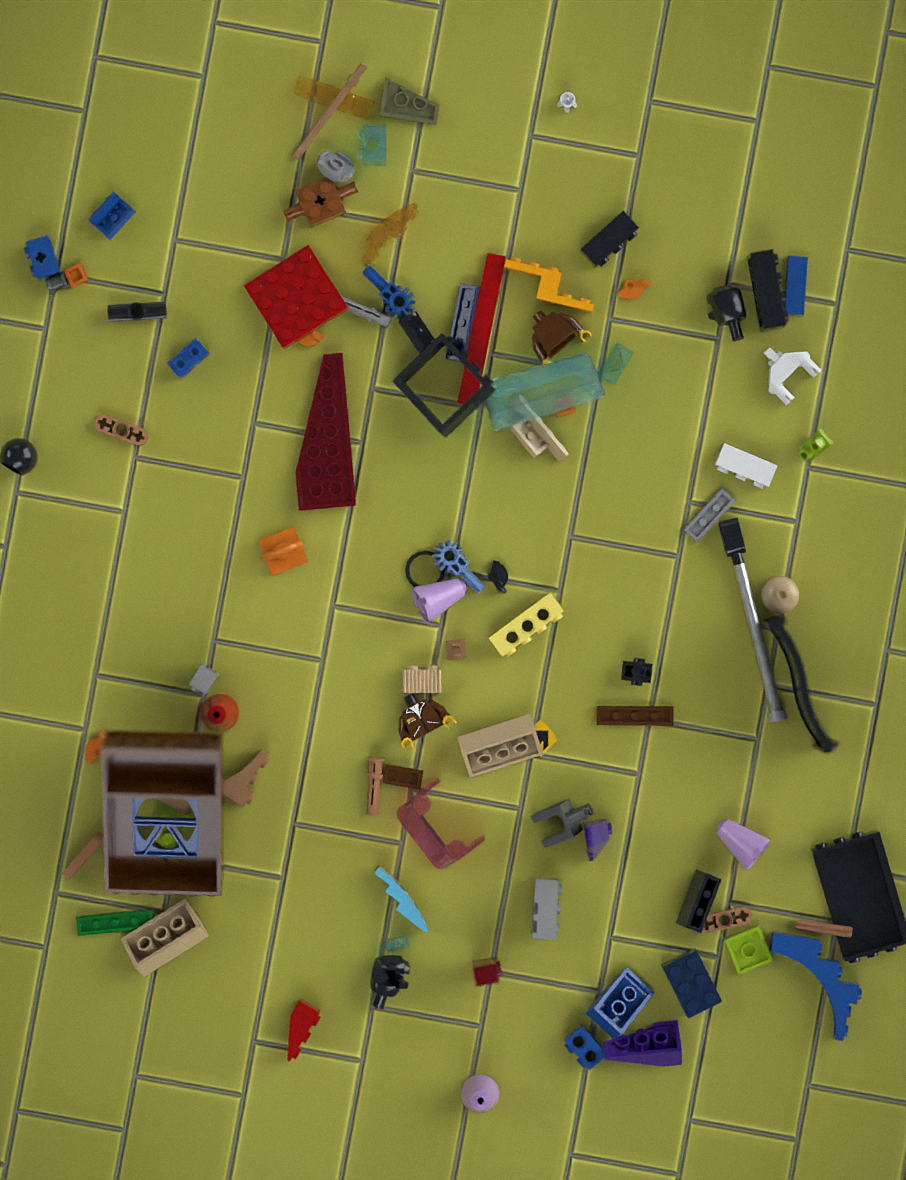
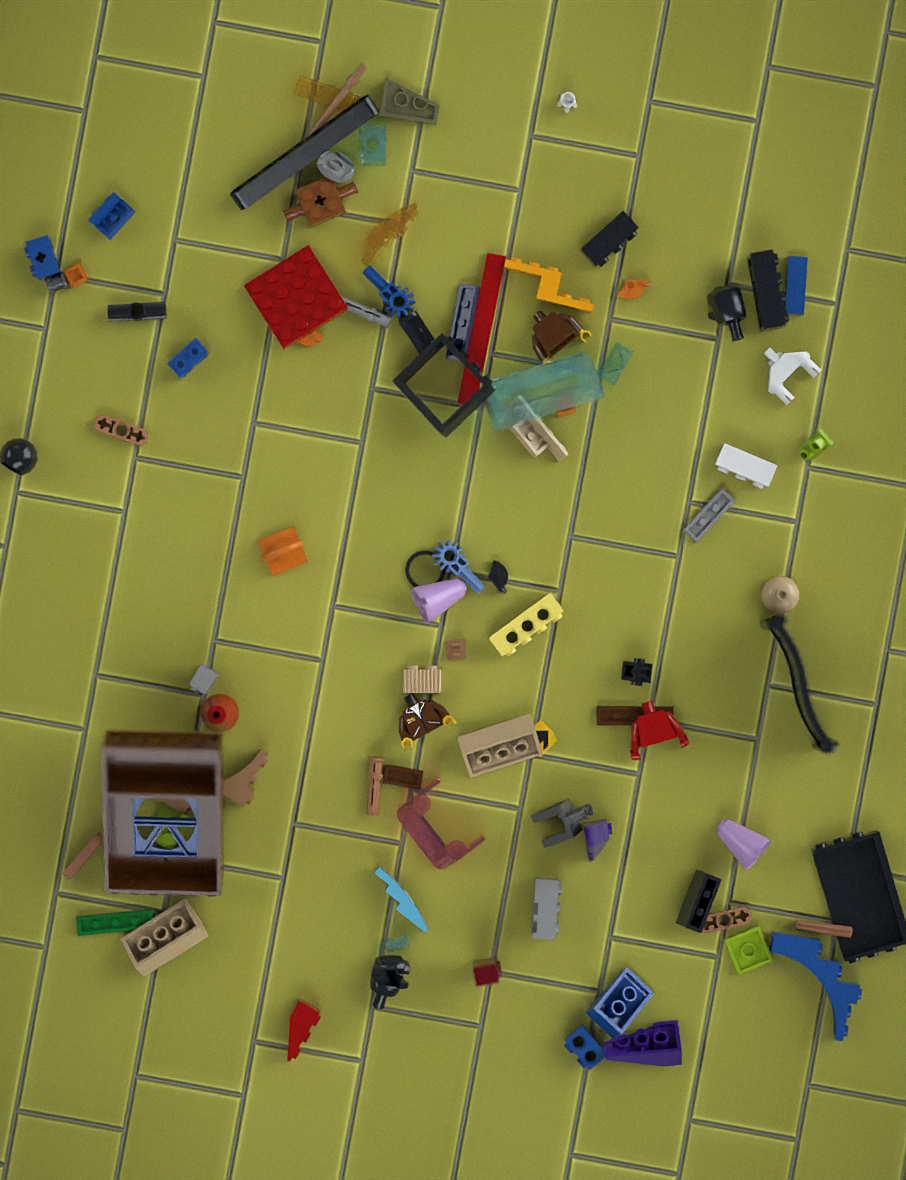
orange piece [85,731,105,764] -> none
dark red wing [295,353,356,511] -> none
lavender cone [461,1074,499,1113] -> none
dark blue brick [661,948,722,1019] -> none
flat silver piece [718,517,788,723] -> none
none -> black beam [230,95,380,210]
none -> red torso [630,700,690,761]

